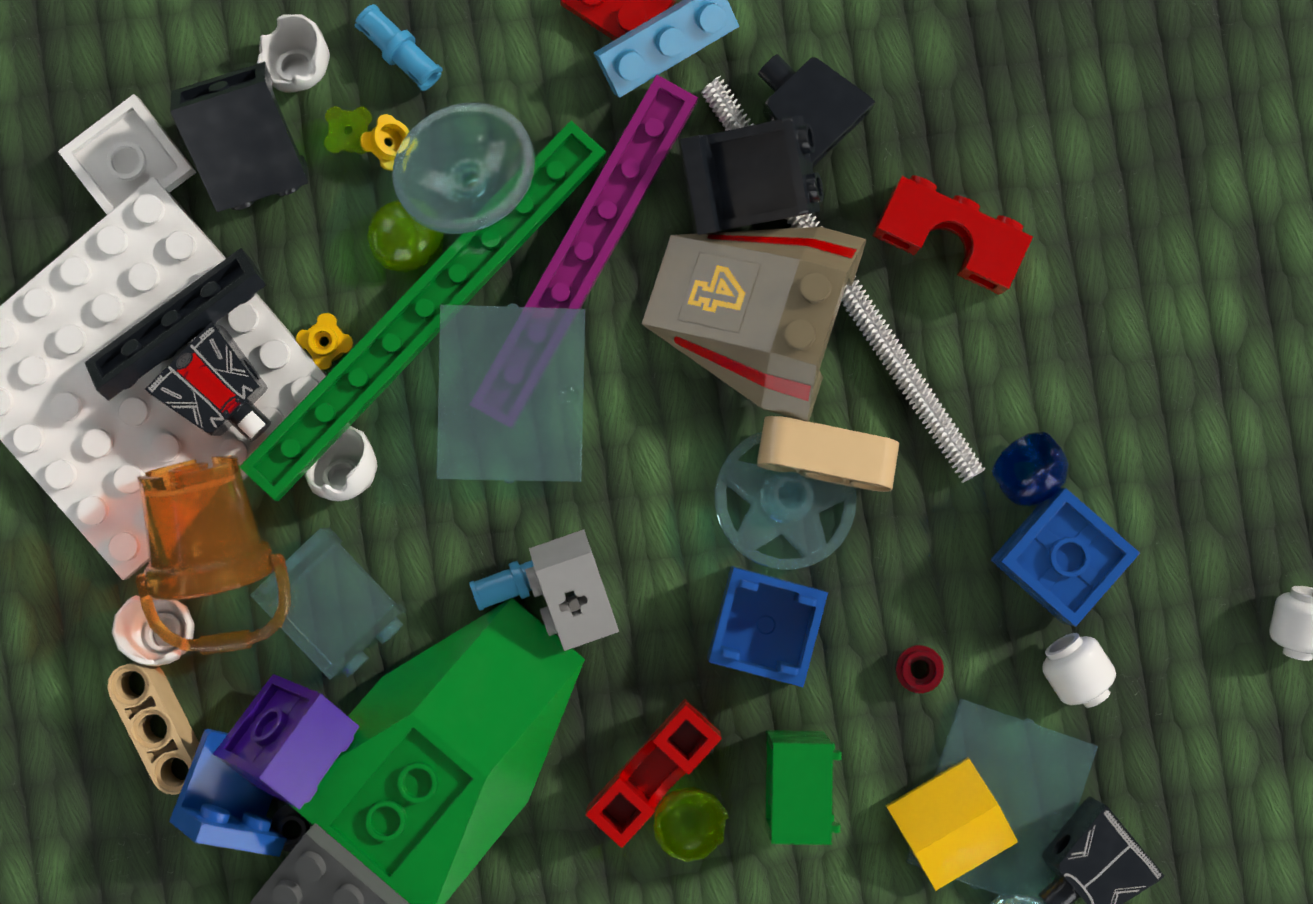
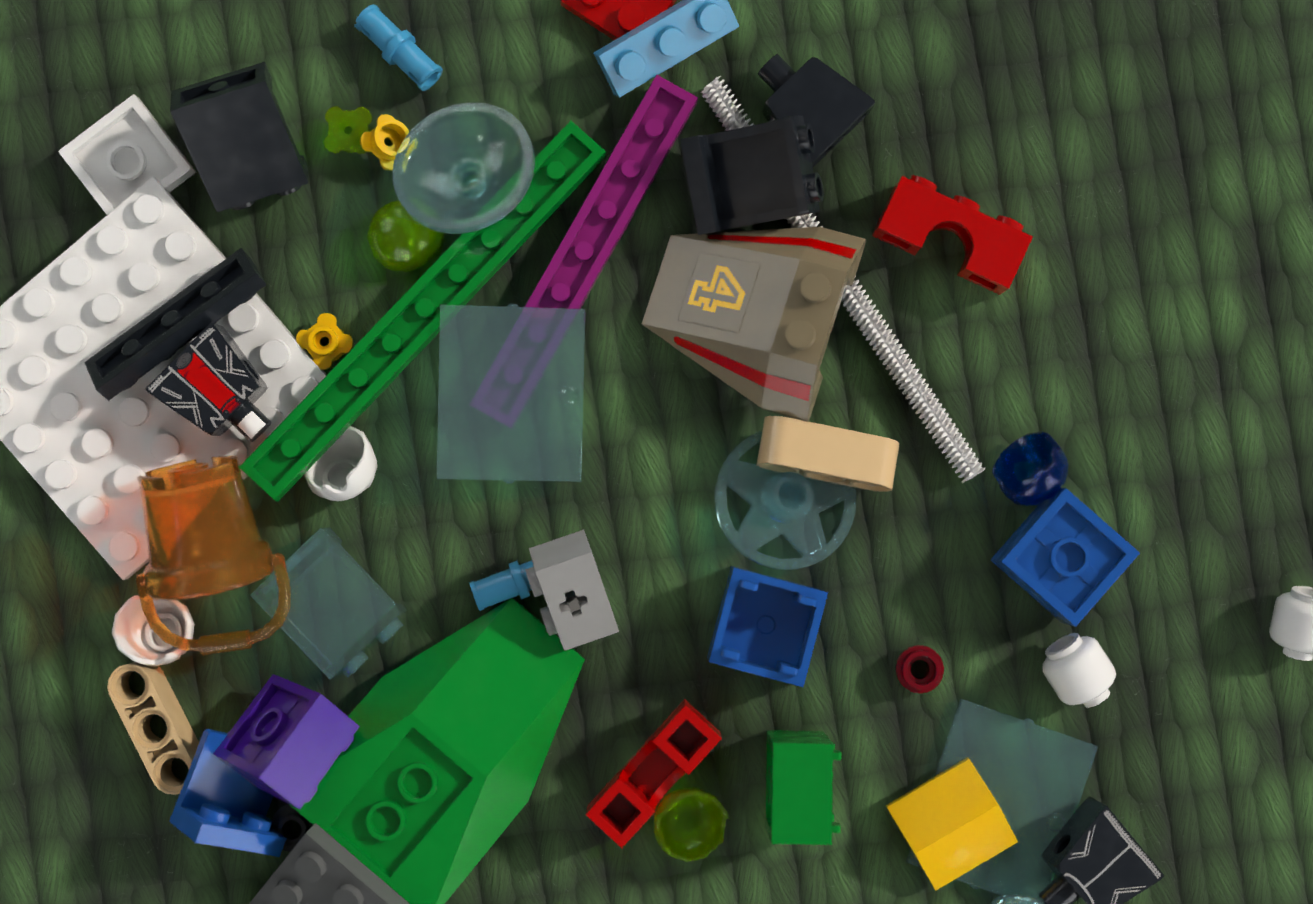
white hair [257,14,330,93] -> none

